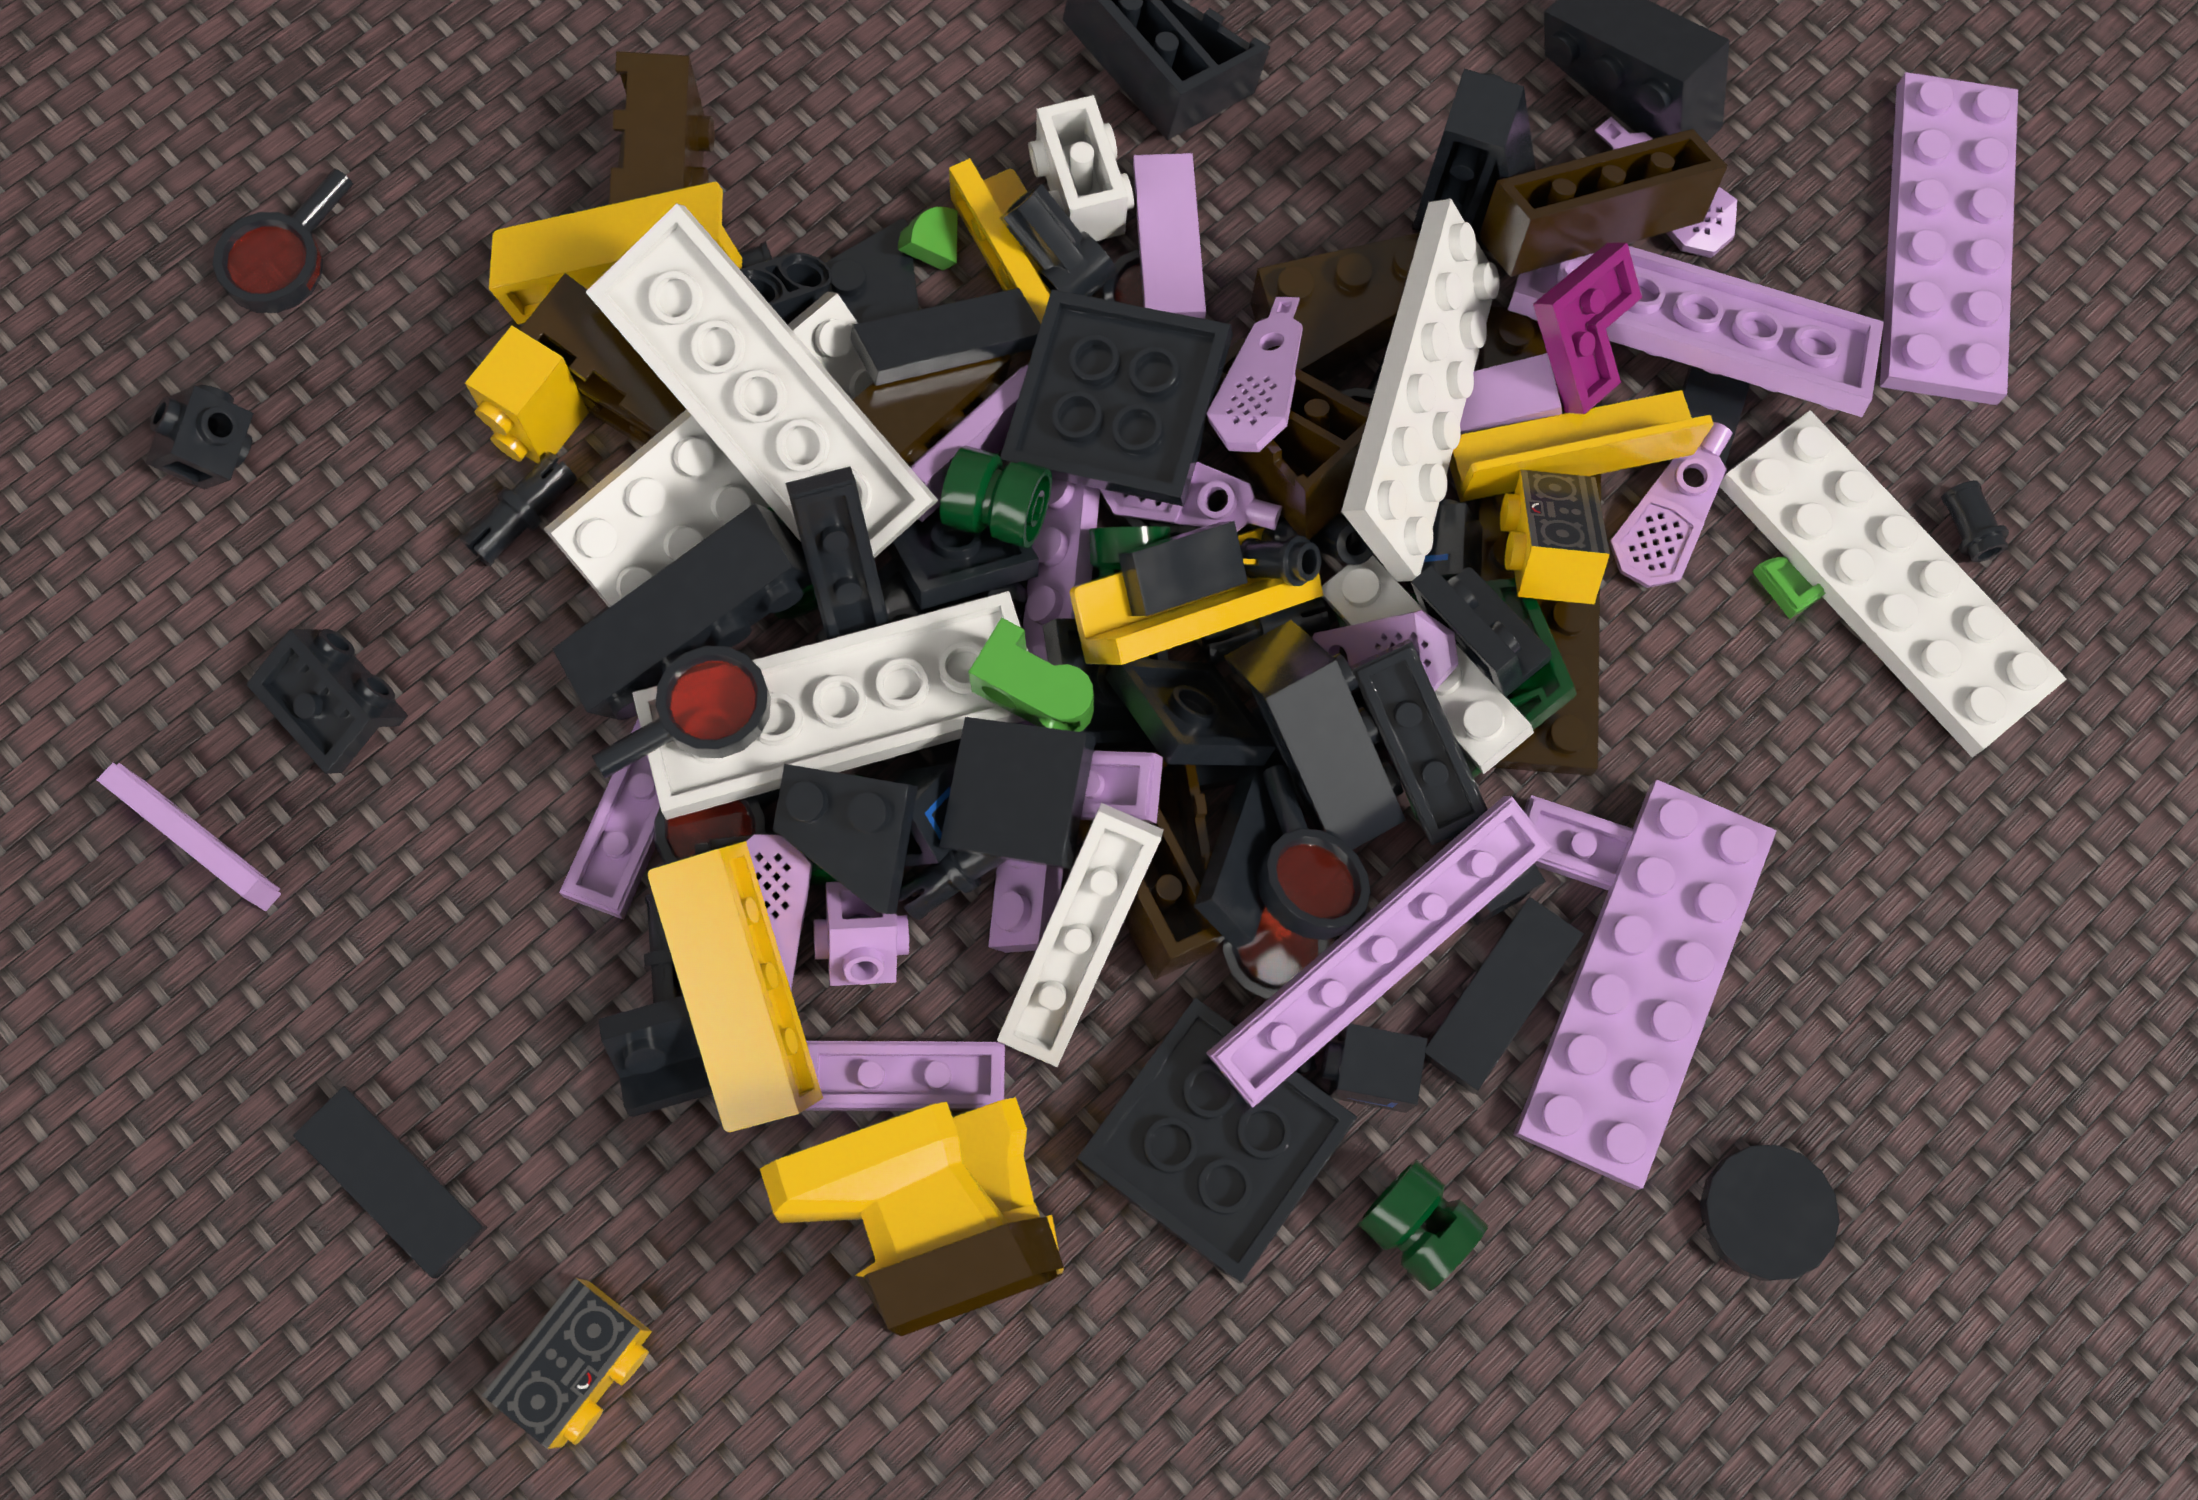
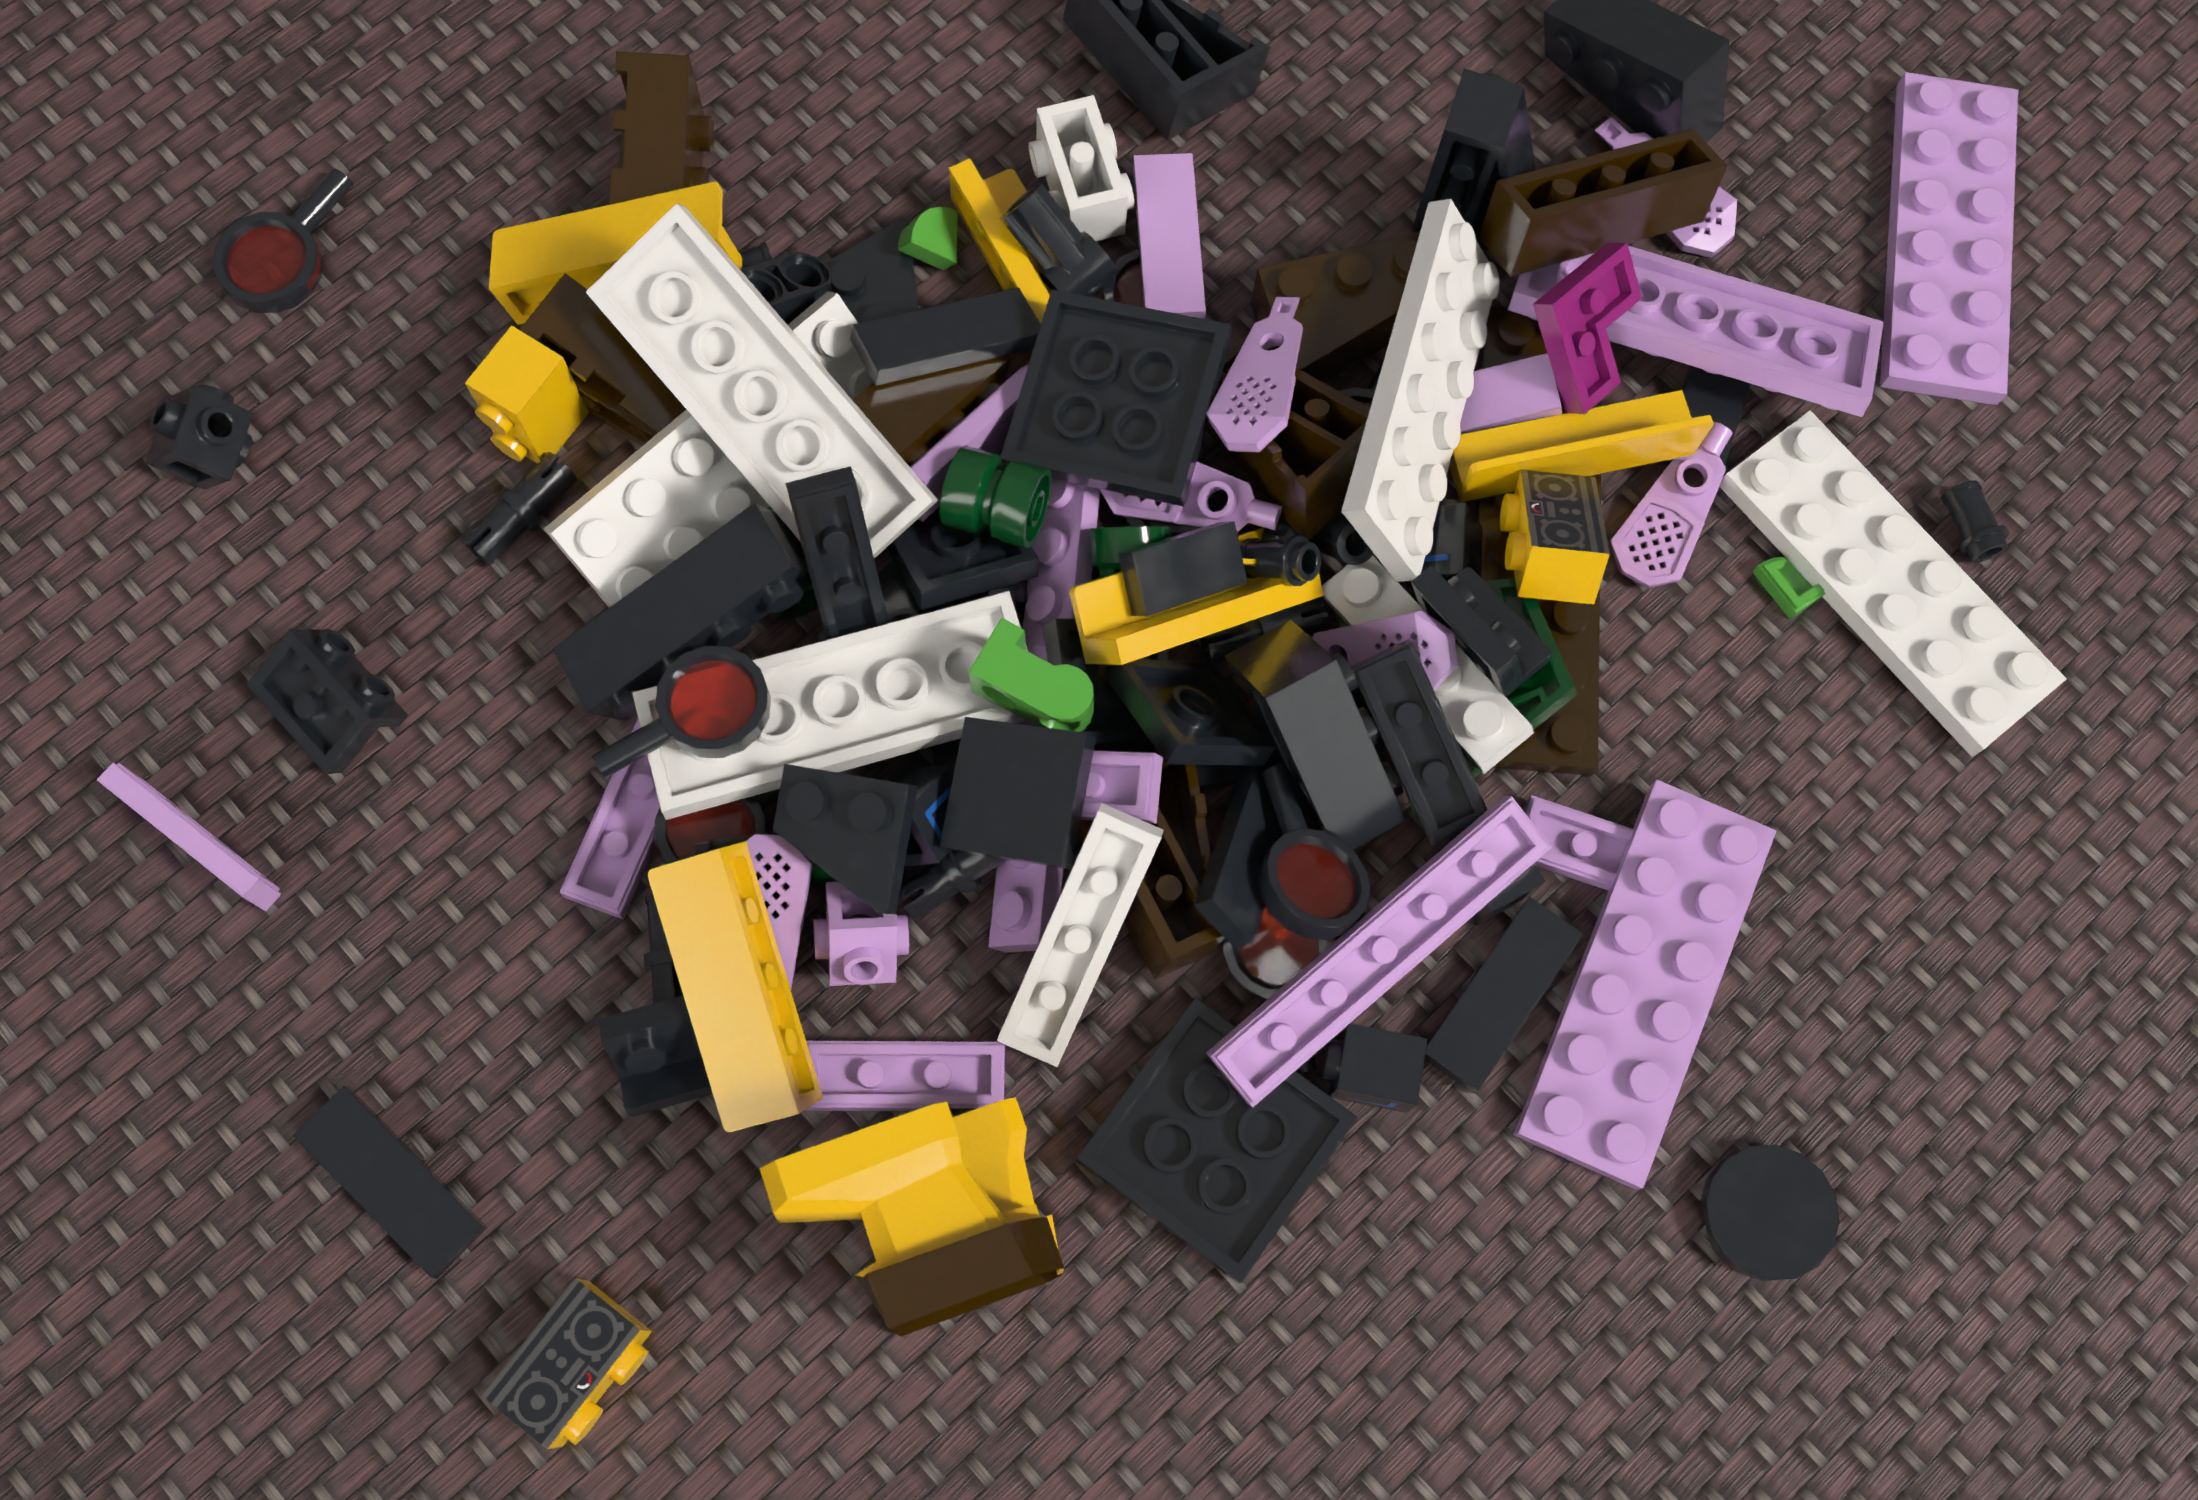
dark green wheel [1357,1159,1488,1291] -> none

